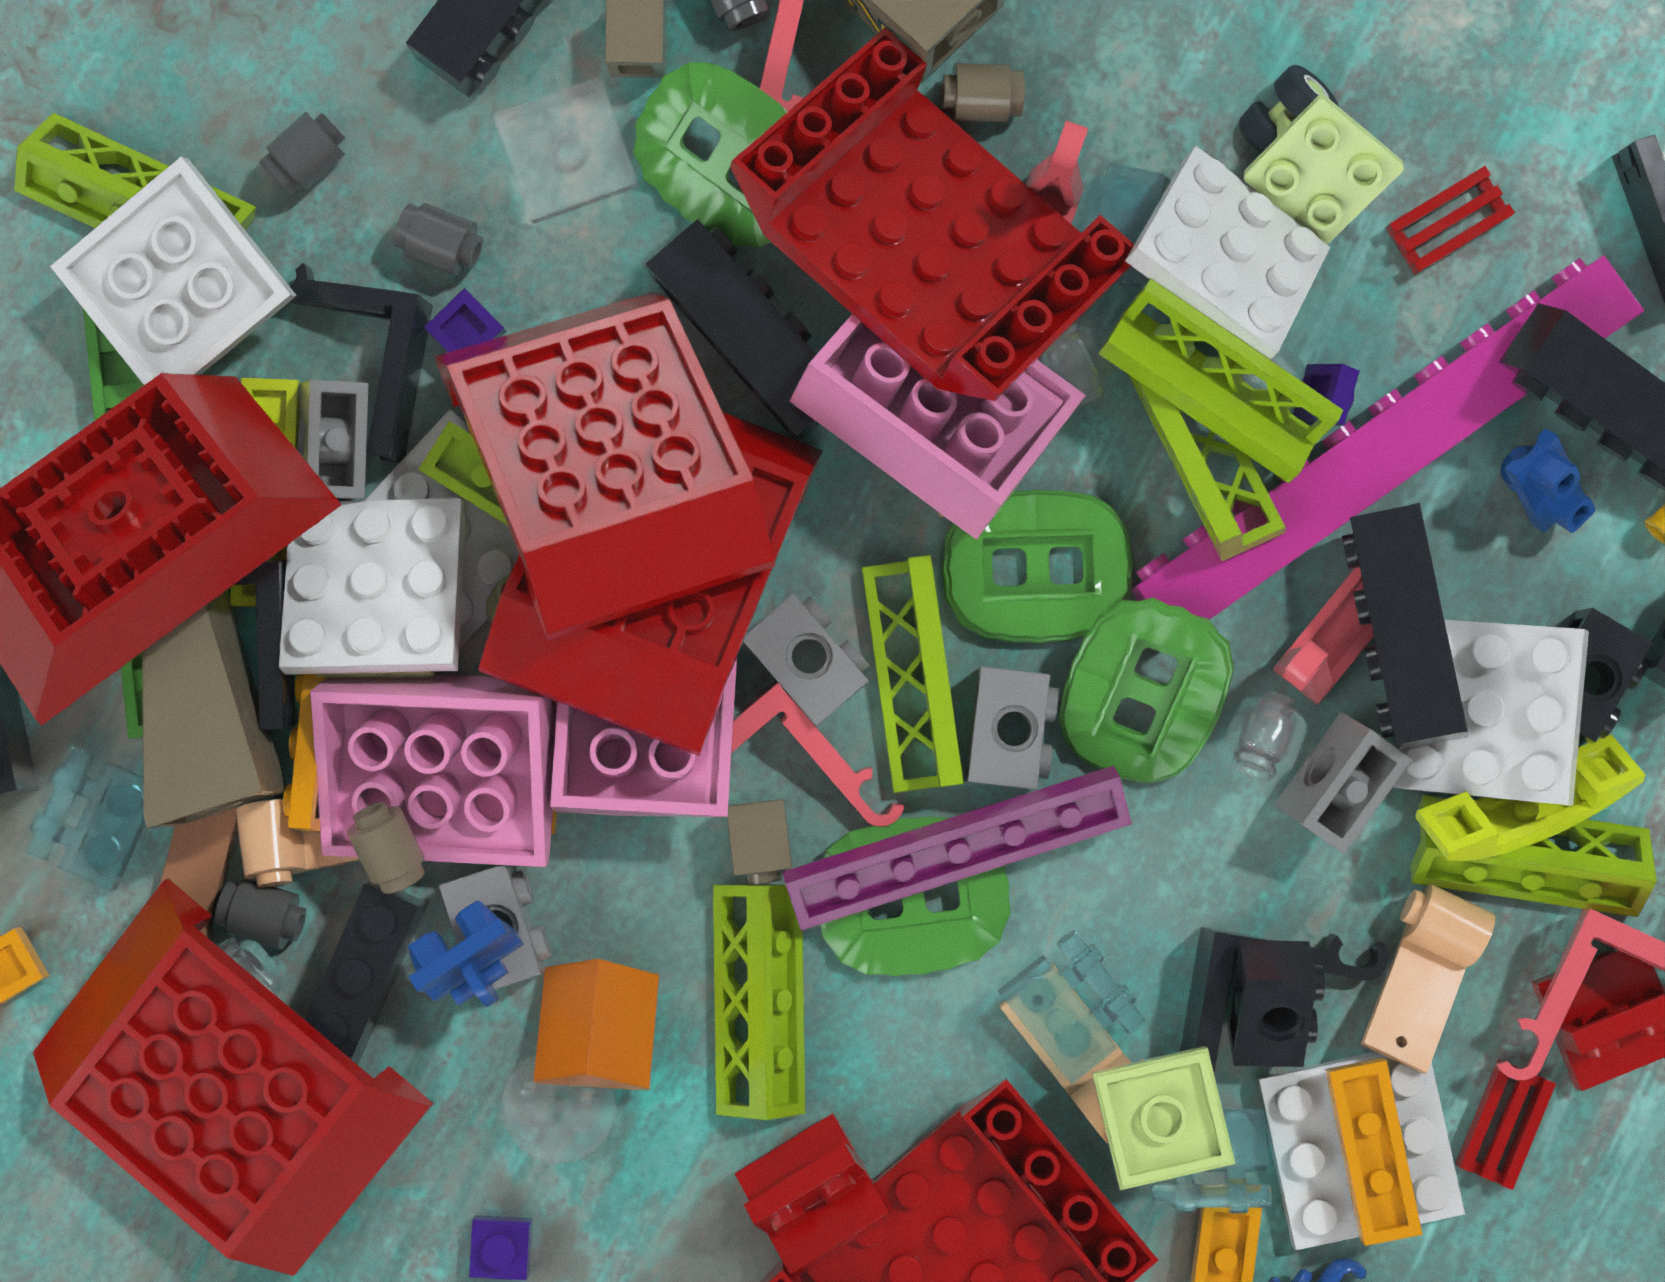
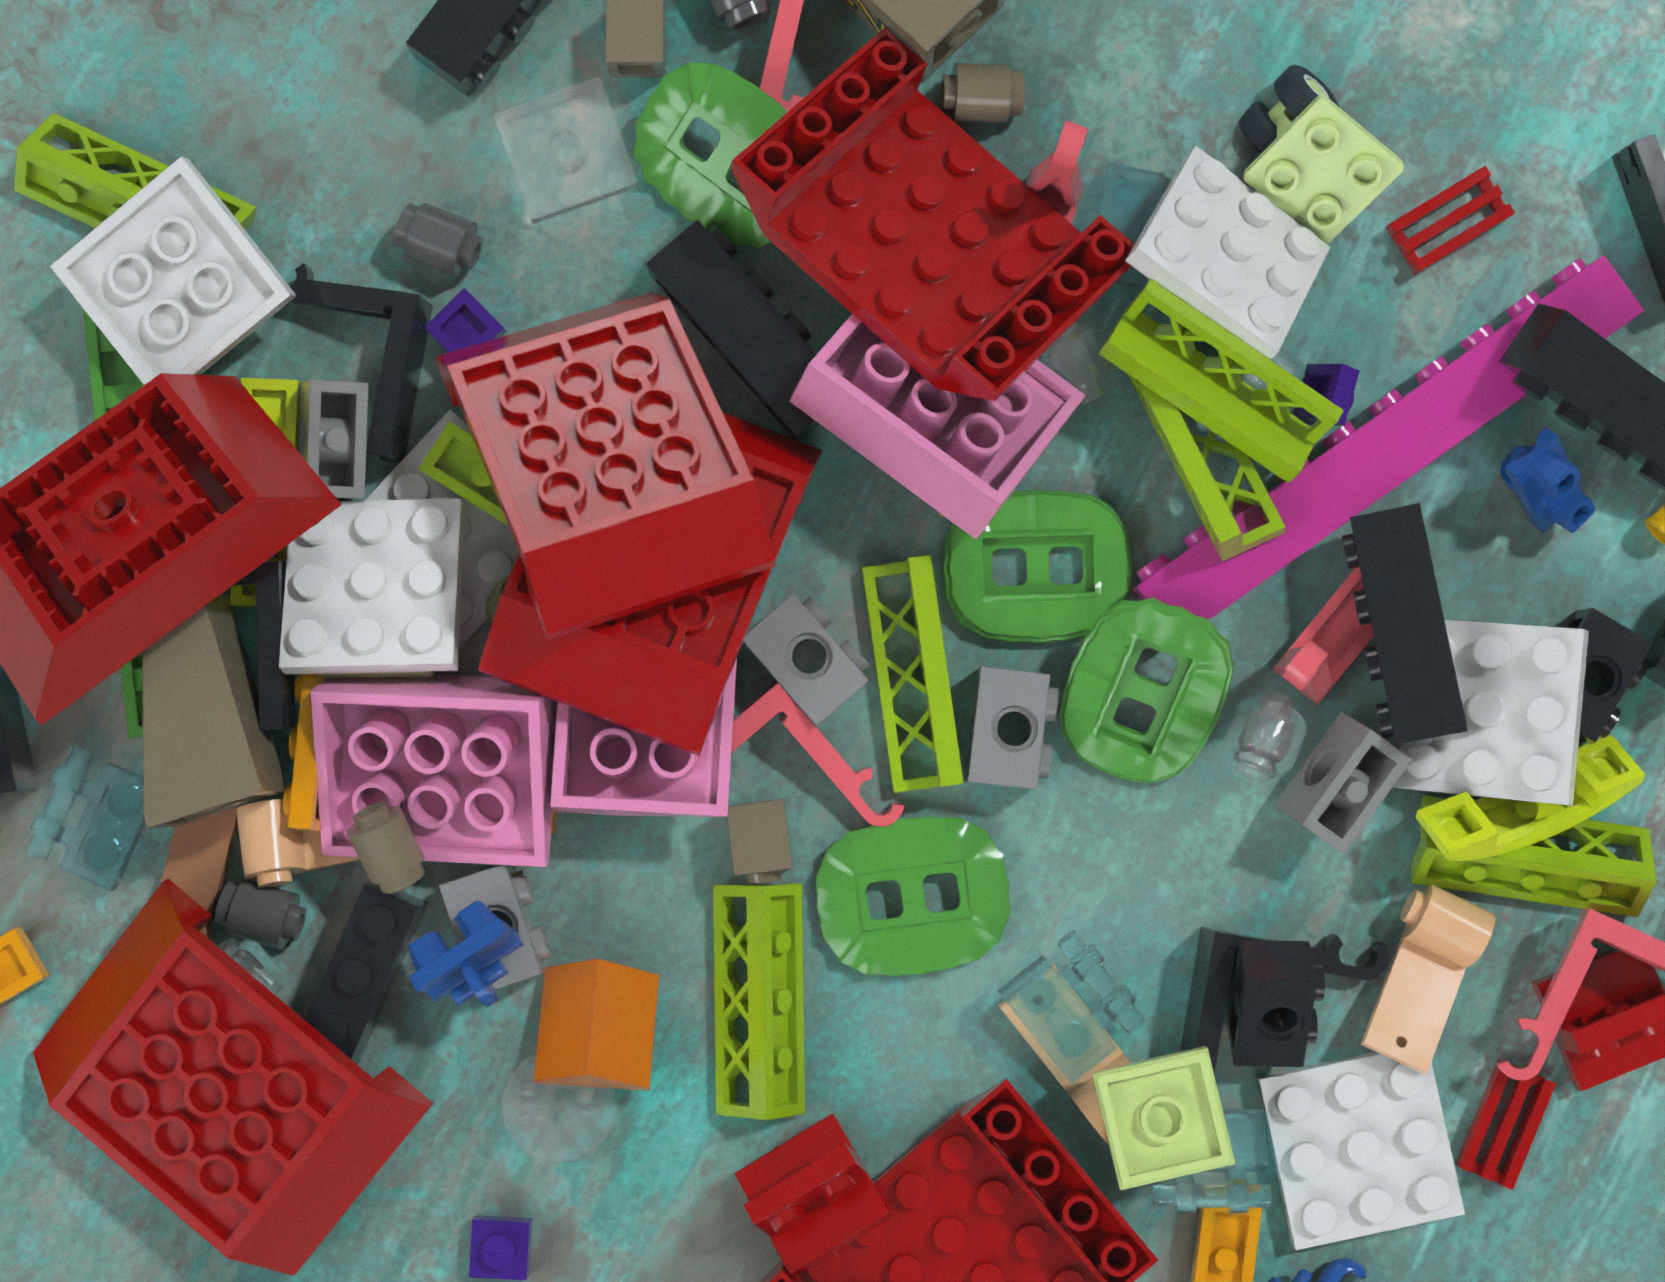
dark grey brick [259,111,346,196] -> none
magenta plate [782,766,1132,931] -> none
light orange plate [1325,1058,1423,1246] -> none

